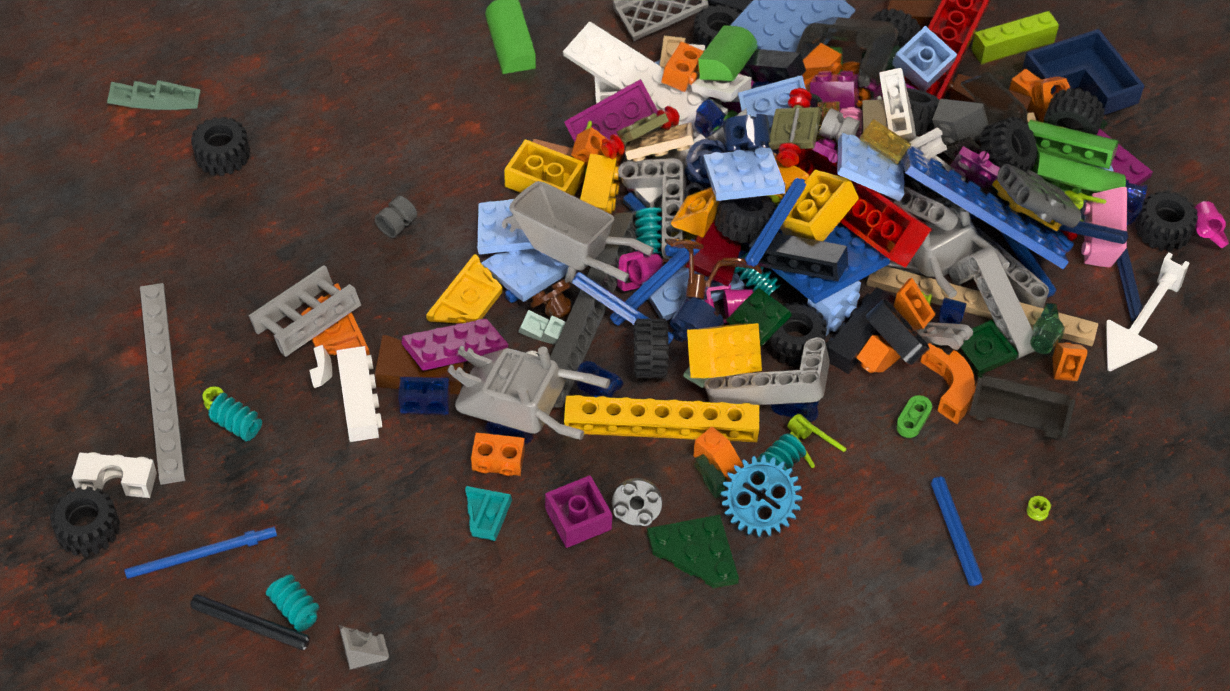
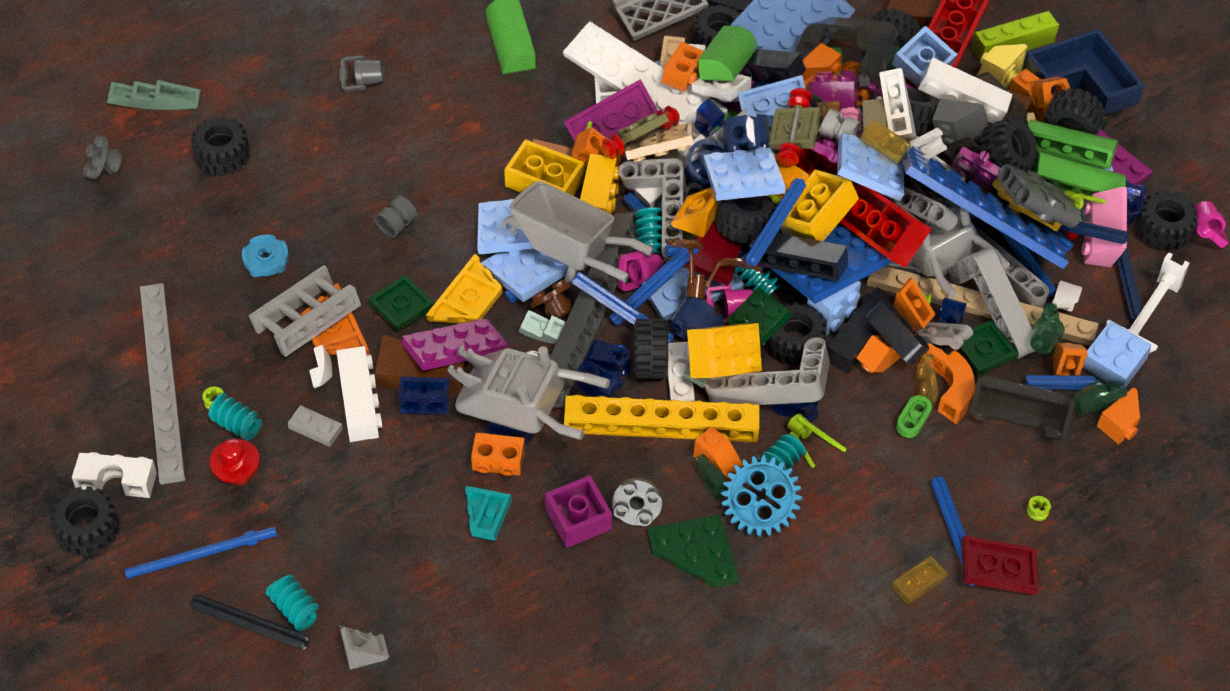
none -> dark grey plate [83,135,122,180]
none -> red plate [210,439,260,485]
none -> dark azure plate [242,235,289,277]
none -> light grey plate [287,405,343,447]
none -> dark grey piece [339,55,386,92]
none -> dark green plate [368,275,434,332]
none -> clear blue piece [584,340,631,376]
none -> white plate [667,342,695,402]
none -> clear yellow plate [892,556,948,605]
none -> clear yellow plate [917,354,938,407]
none -> white brick [918,58,1013,123]
none -> dark red tile [961,535,1039,595]
none -> light yellow slope [976,44,1028,89]
none -> blue axle [1024,375,1096,390]
none -> white slope [1050,280,1082,312]
none -> clear green piece [1072,380,1127,416]
none -> light blue brick [1082,320,1152,392]
none -> orange slope [1097,387,1140,444]

